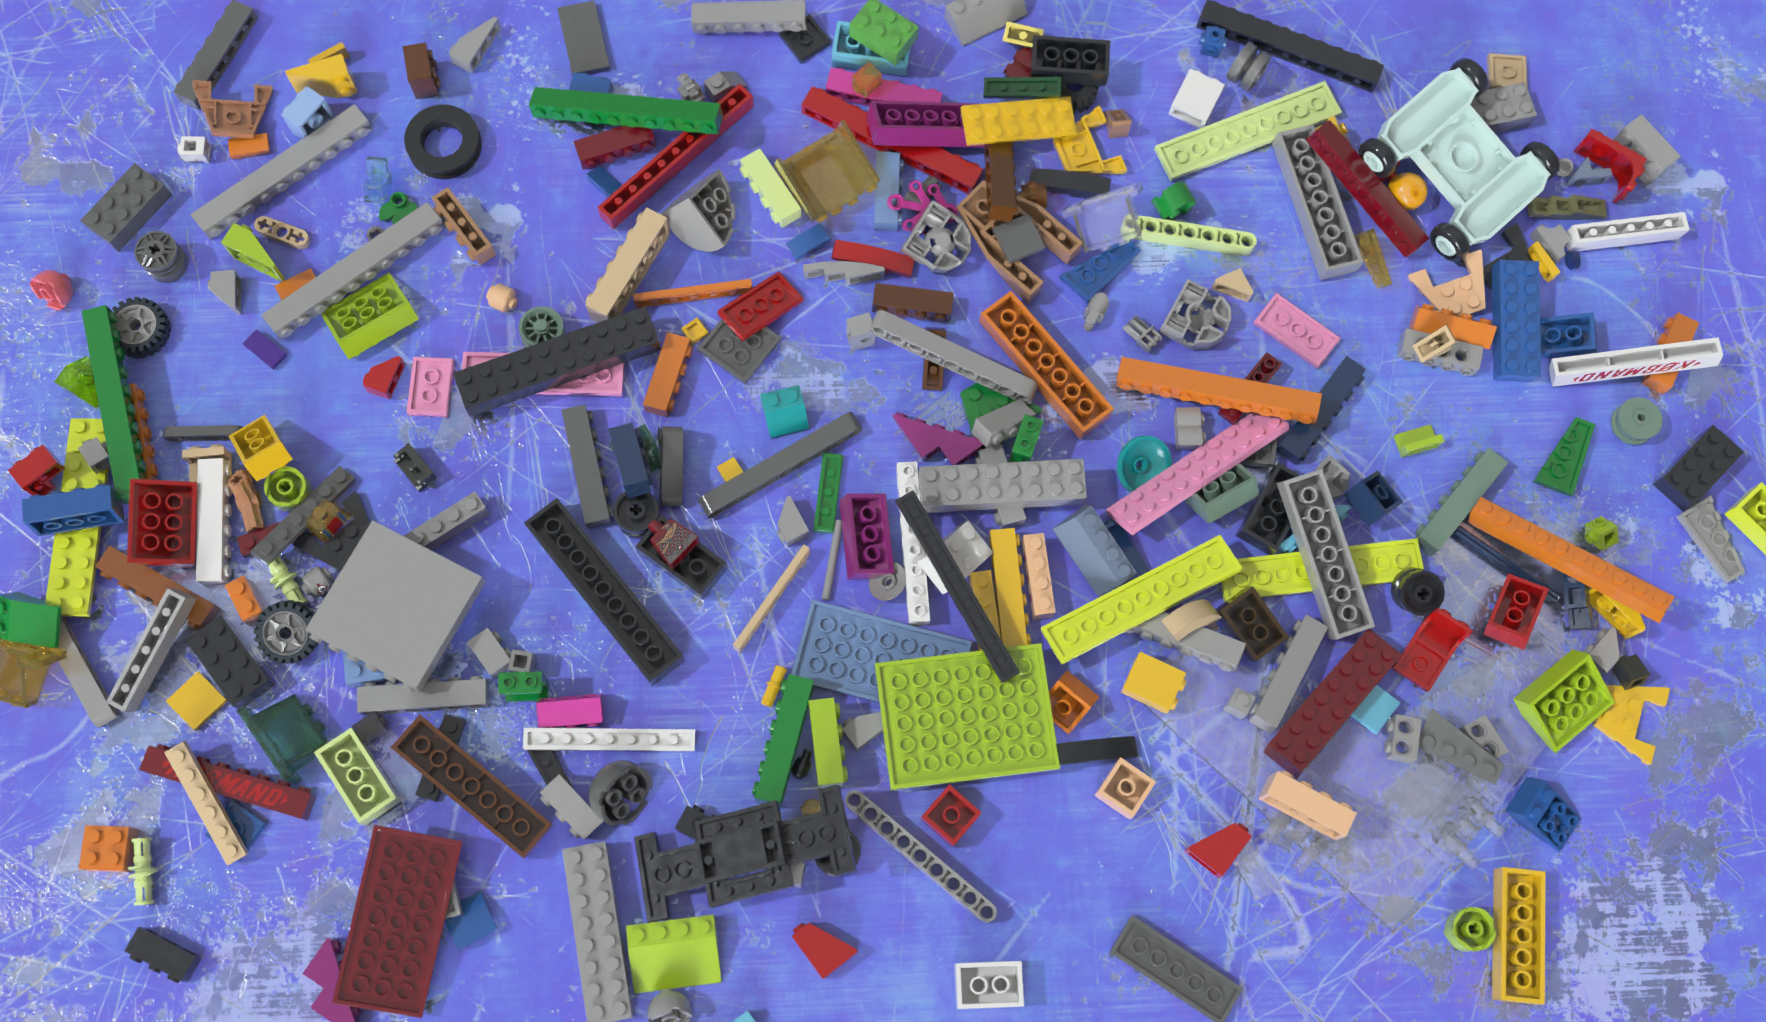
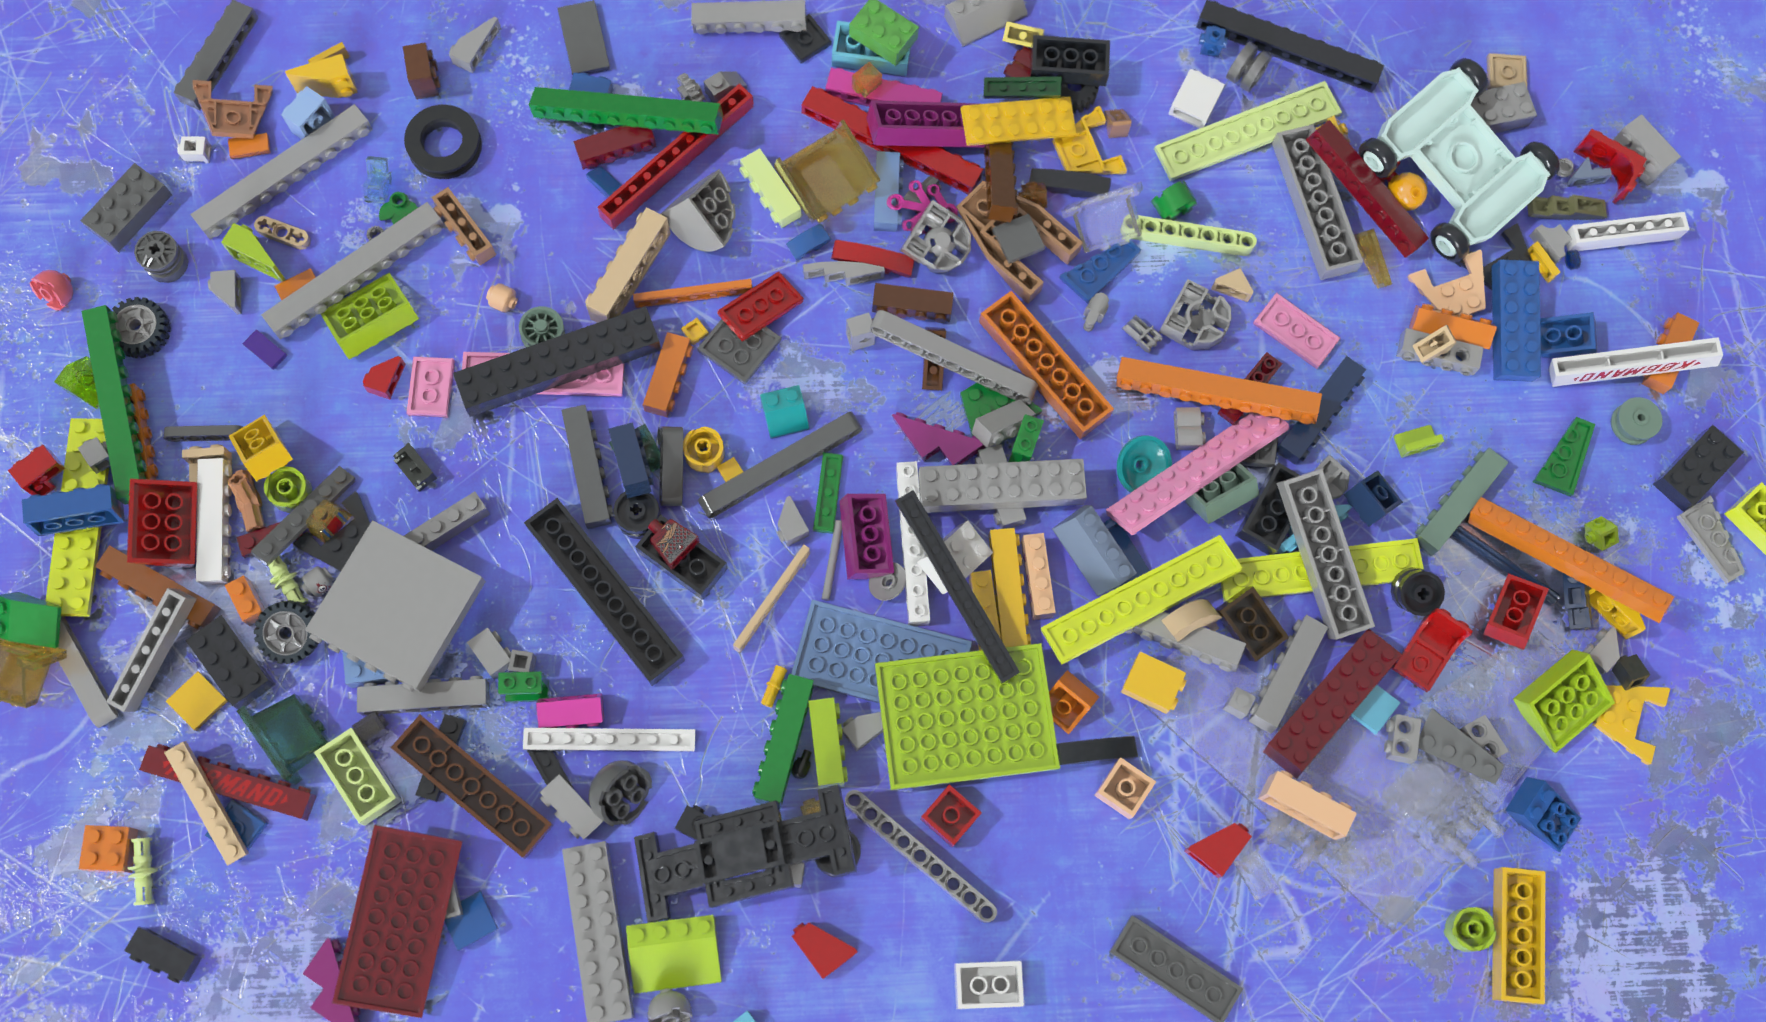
none -> yellow brick [683,427,725,473]

